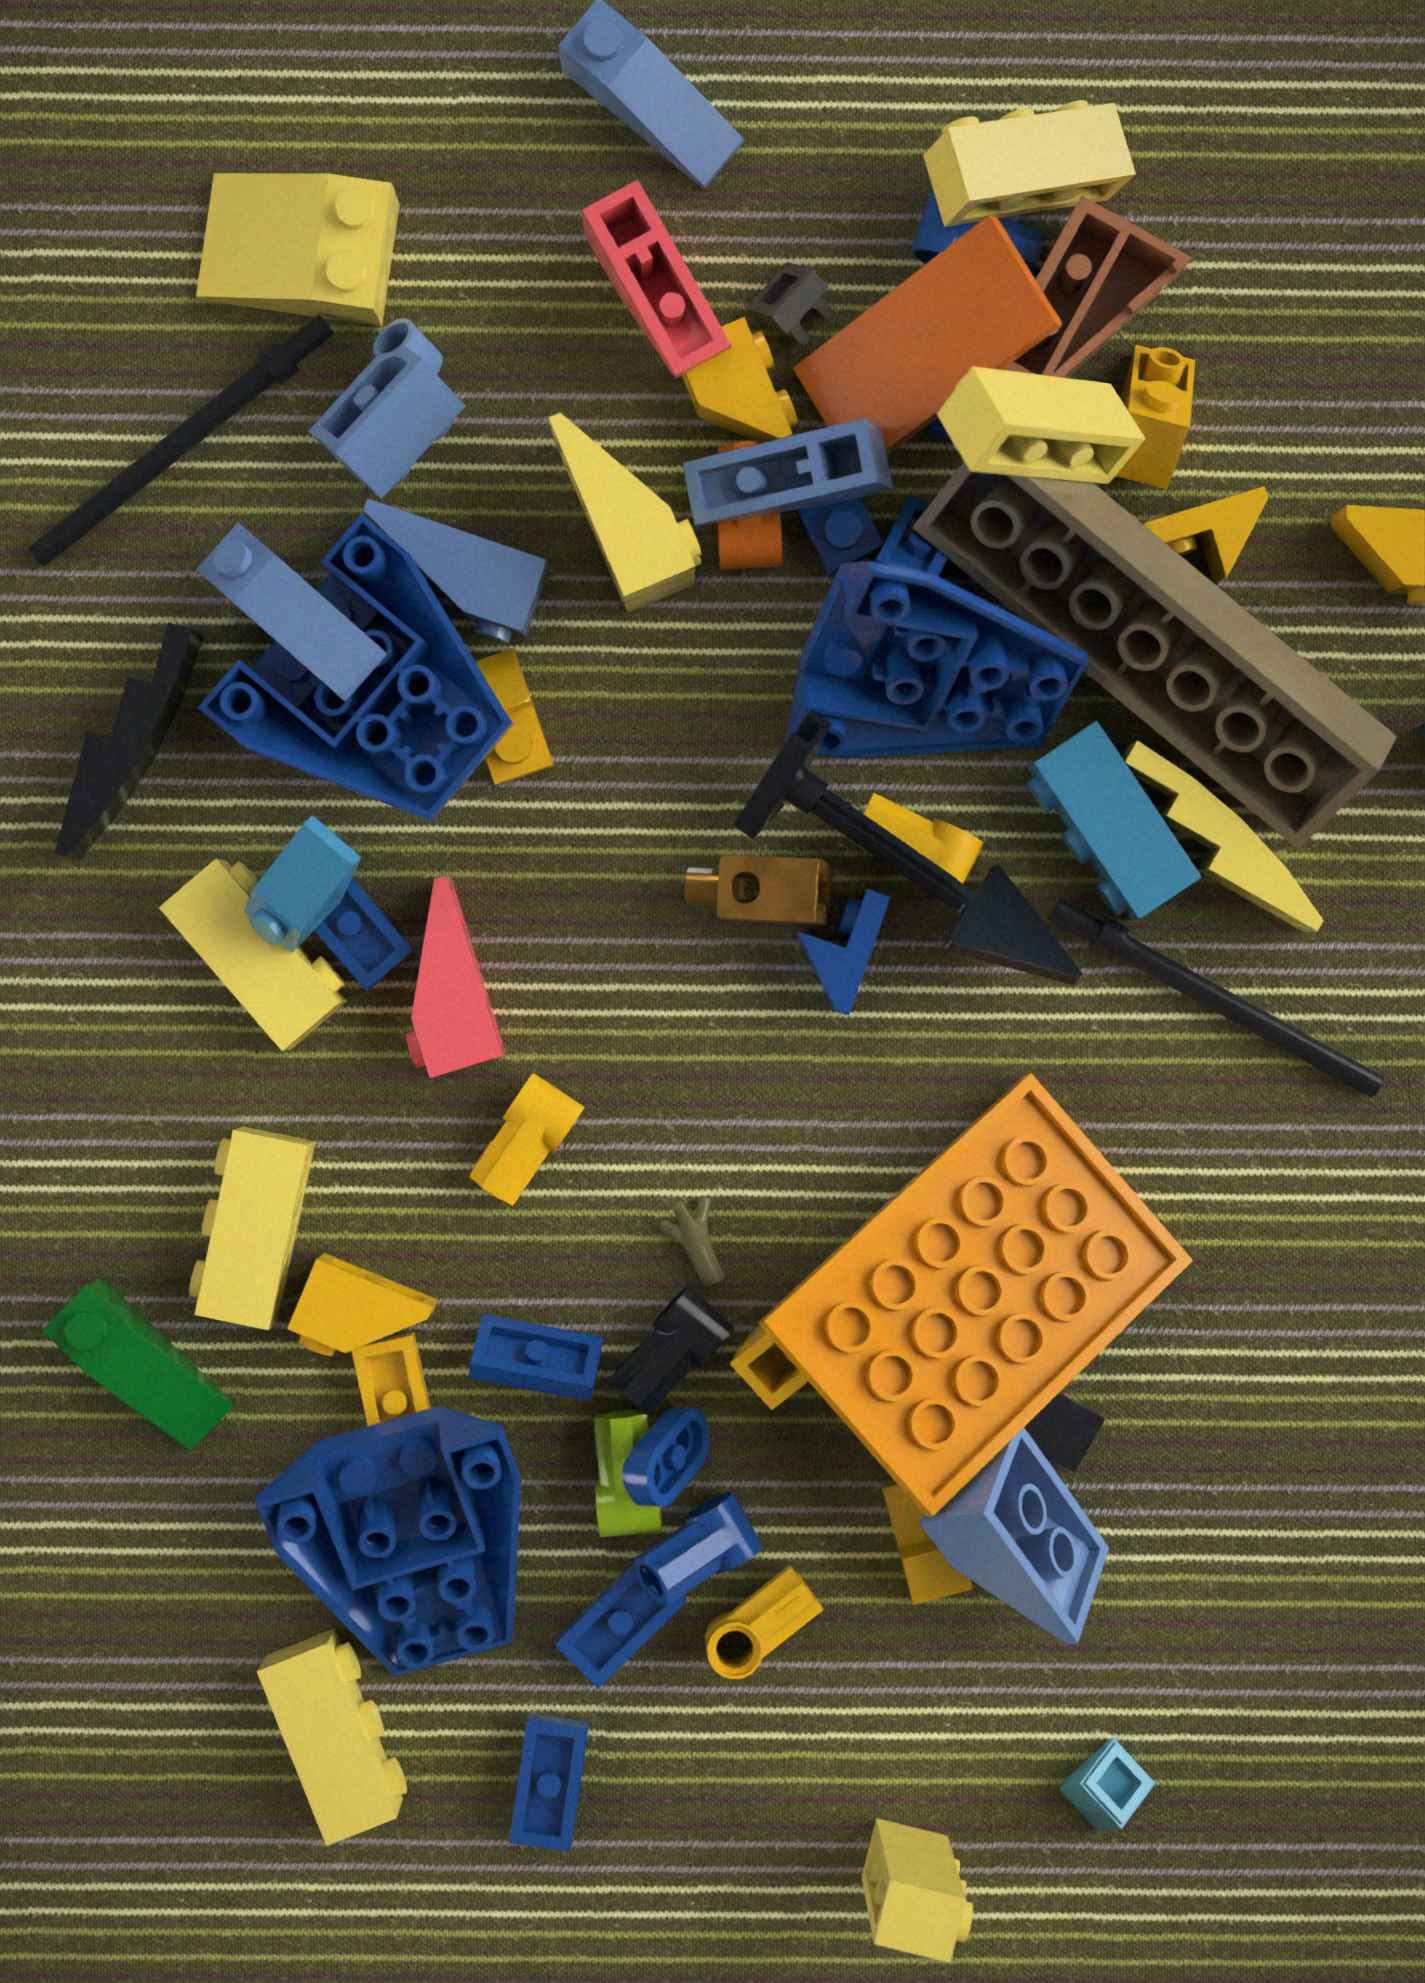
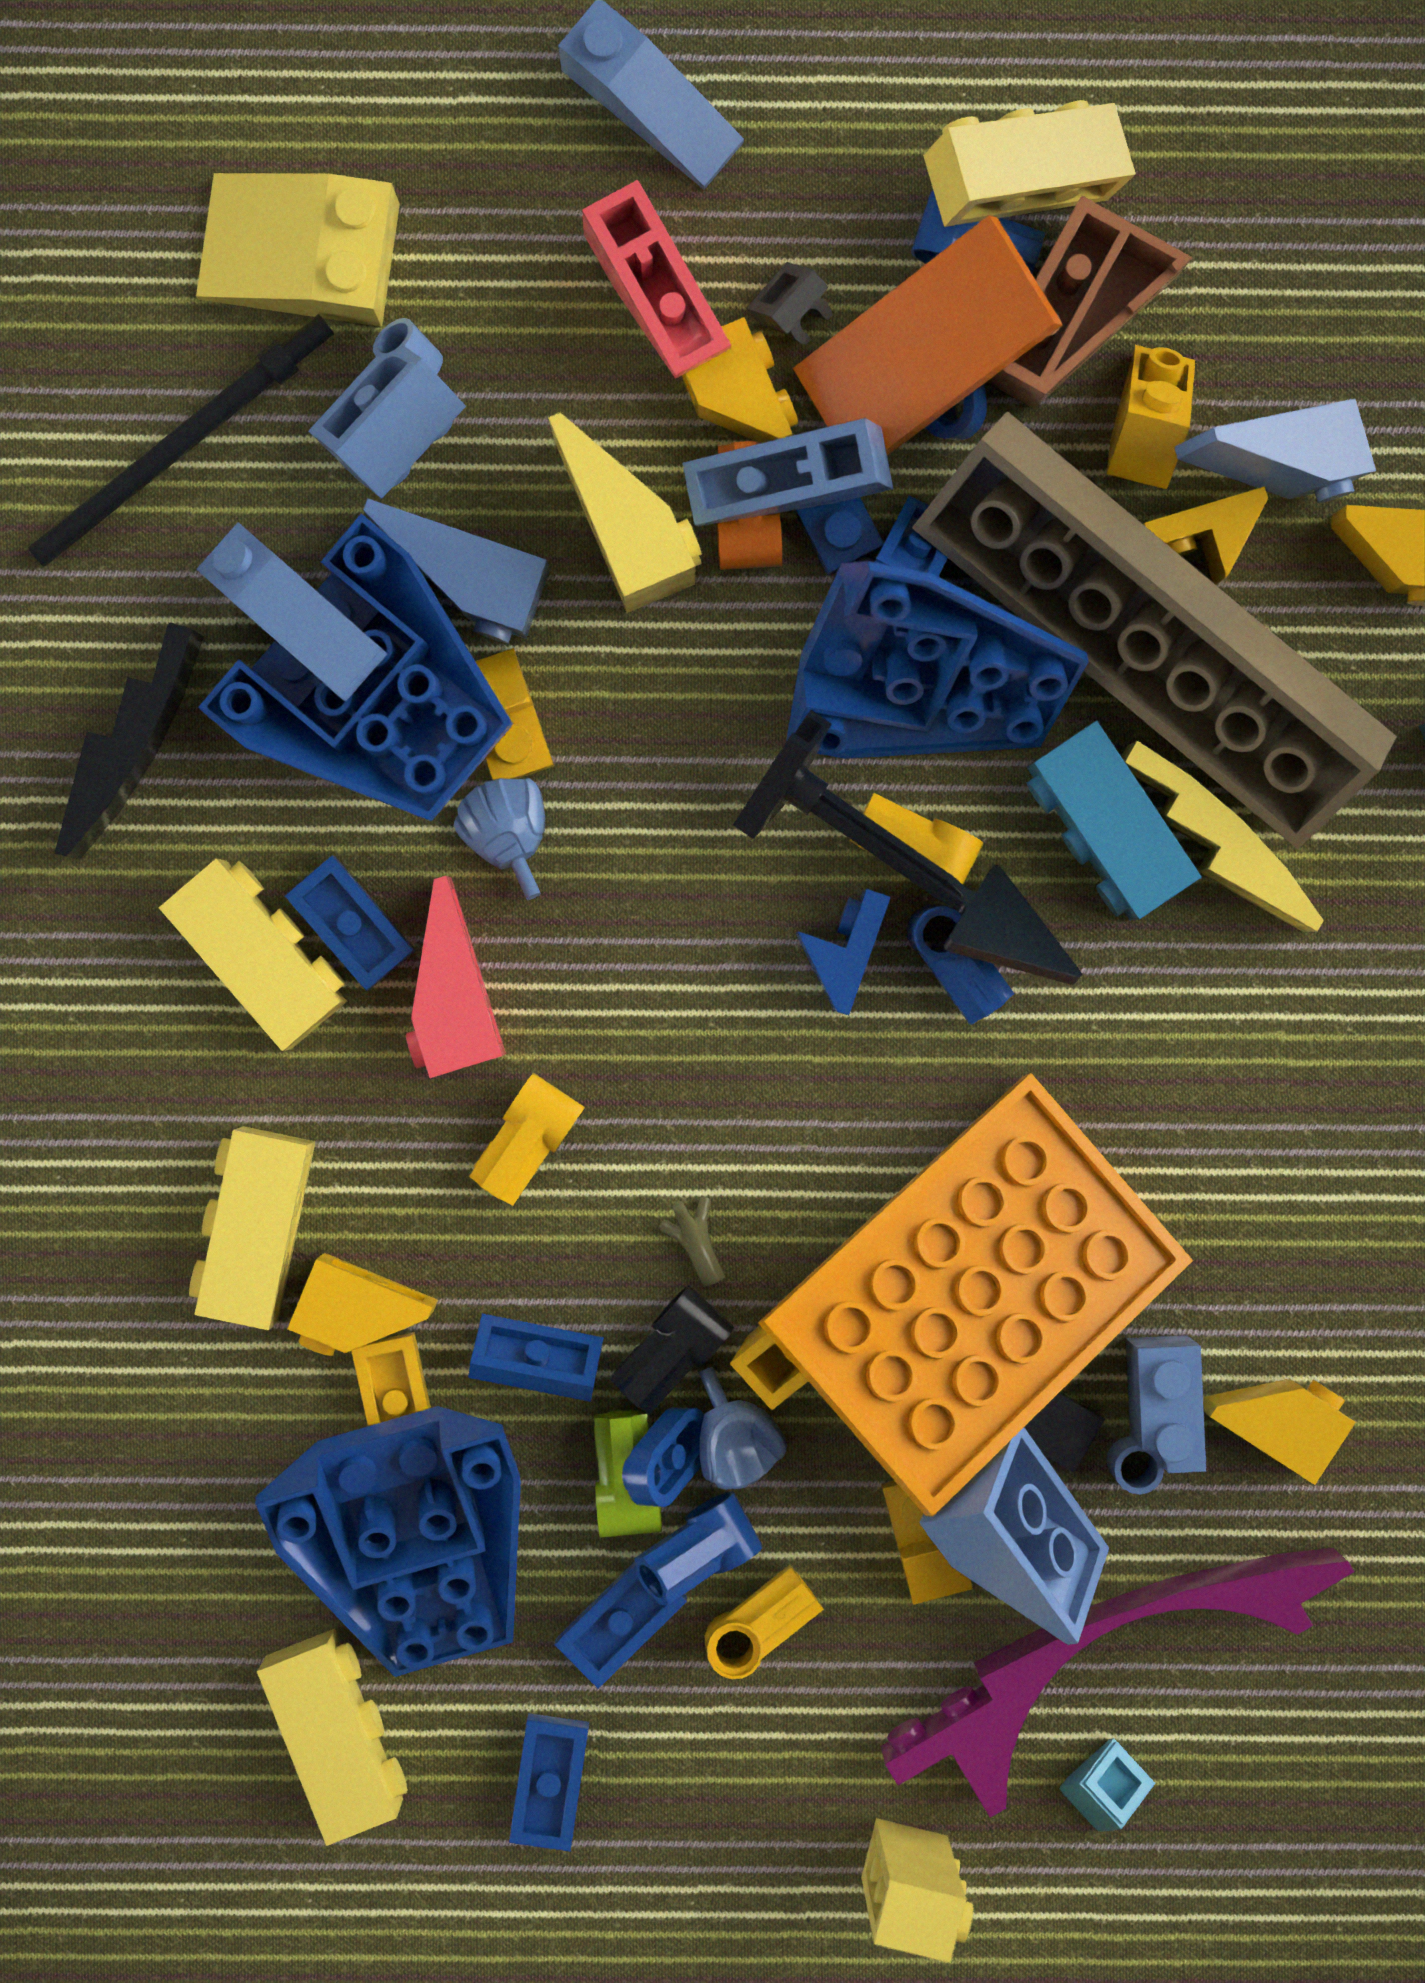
green slope [42,1277,235,1451] -> none
dark azure slope [244,815,361,953] -> none
pearl gold torso [685,855,833,926] -> none
light yellow brick [937,366,1145,484] -> none
black bar [1048,898,1384,1098] -> none
none -> medium blue piece [454,778,545,900]
none -> medium blue piece [699,1367,787,1490]
none -> magenta slope [881,1548,1354,1818]
none -> blue piece [907,904,1014,1025]
none -> medium blue hinge [1107,1335,1206,1495]
none -> slope [1174,399,1376,503]
none -> yellow slope [1203,1379,1356,1485]

